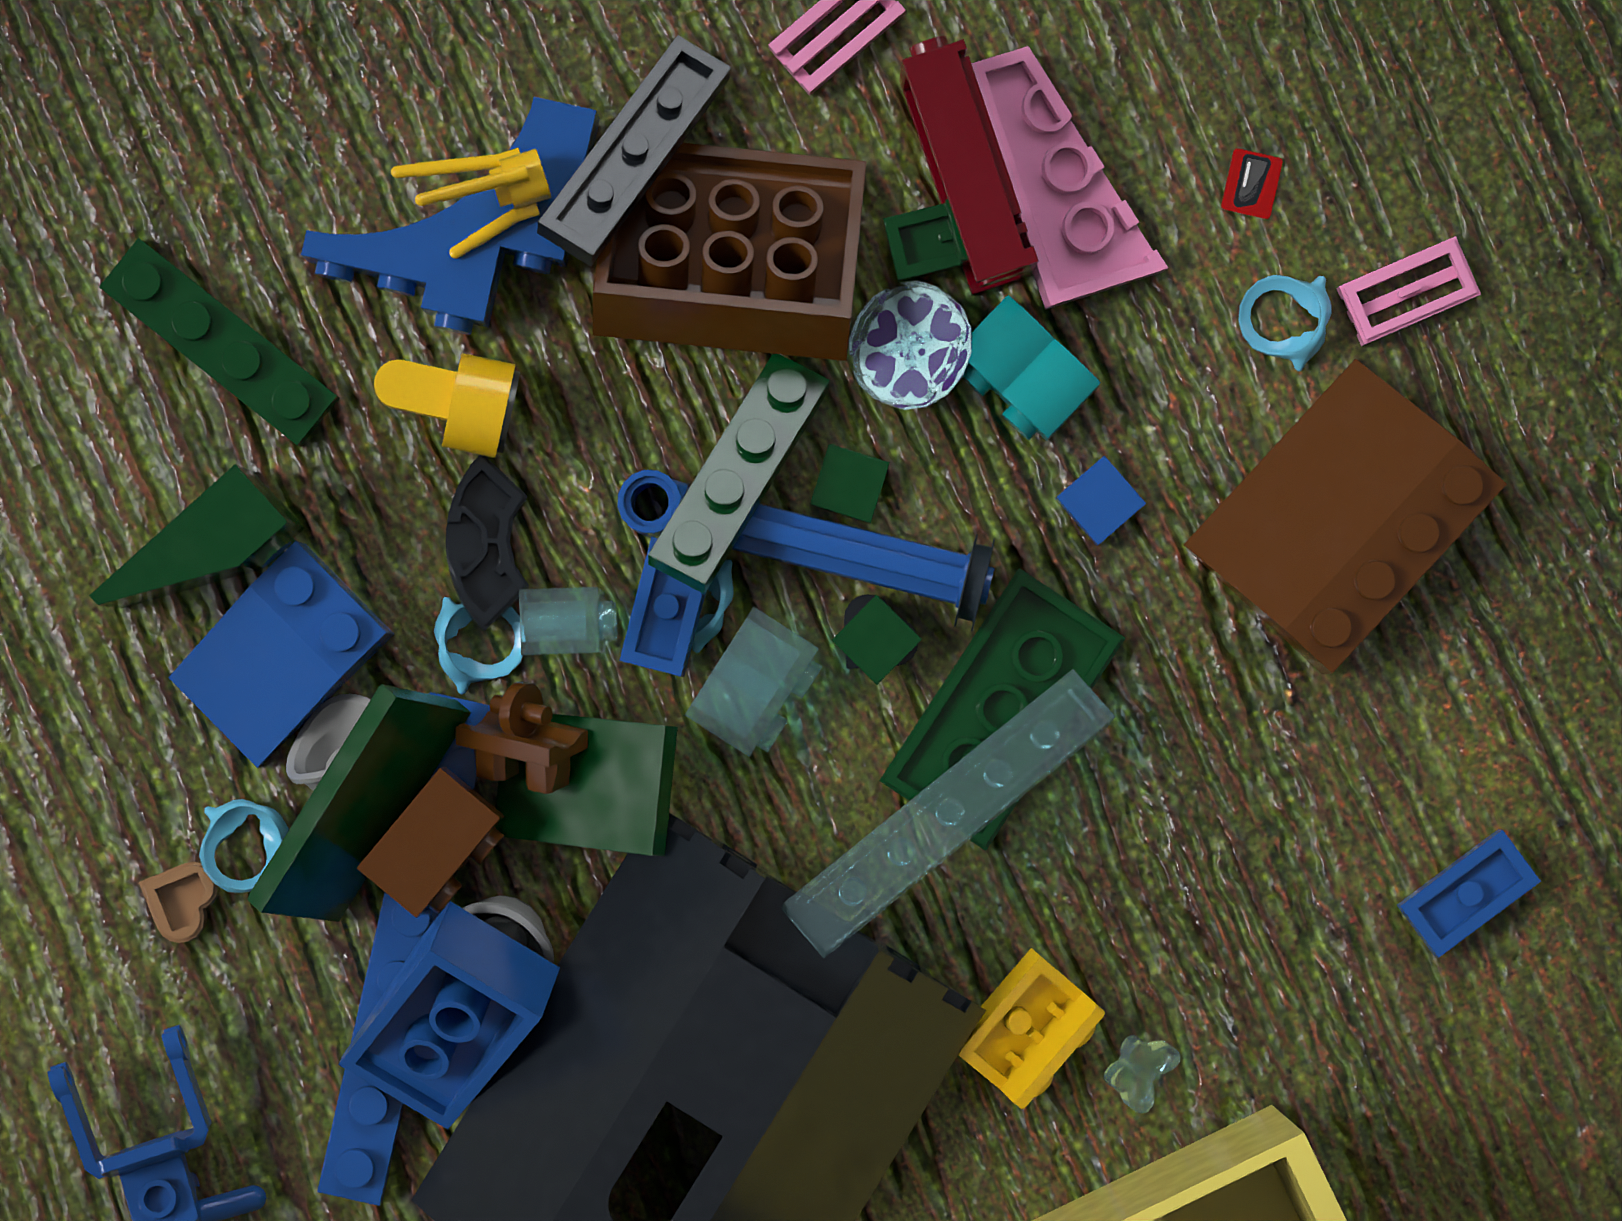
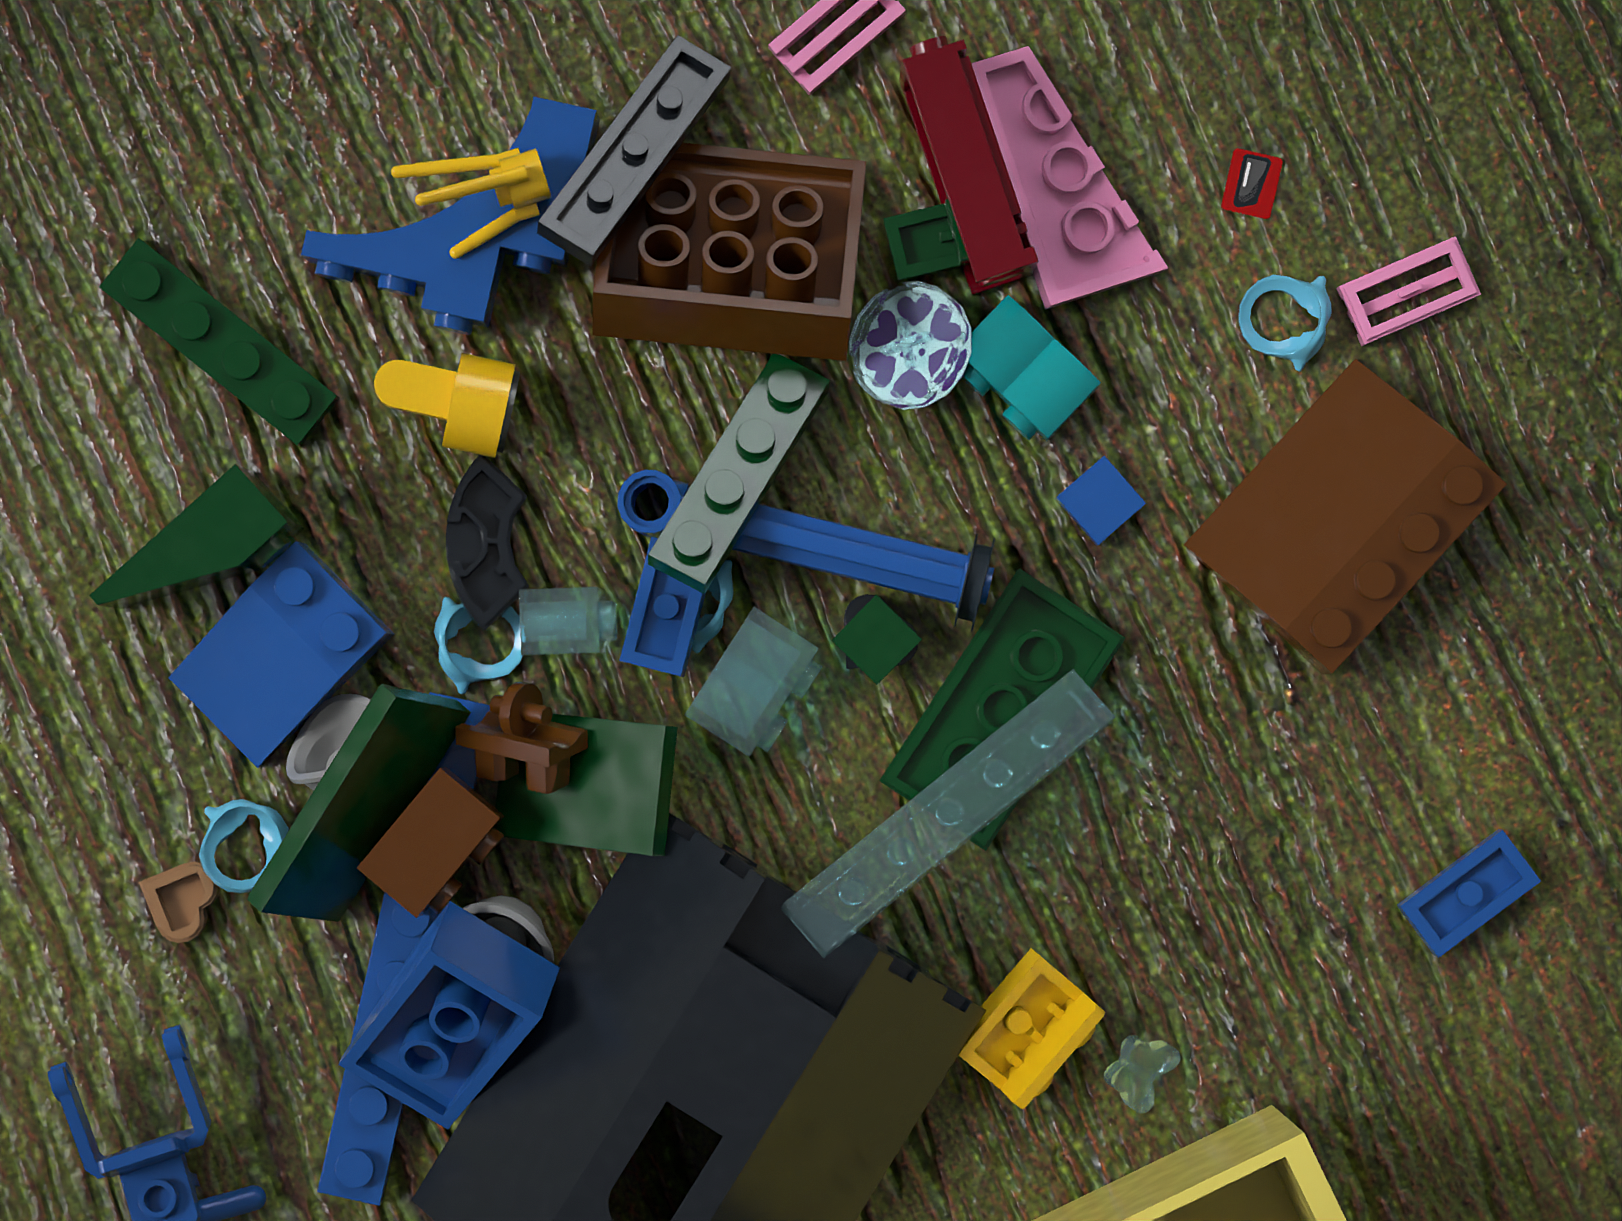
dark green tile [810,443,890,524] -> none

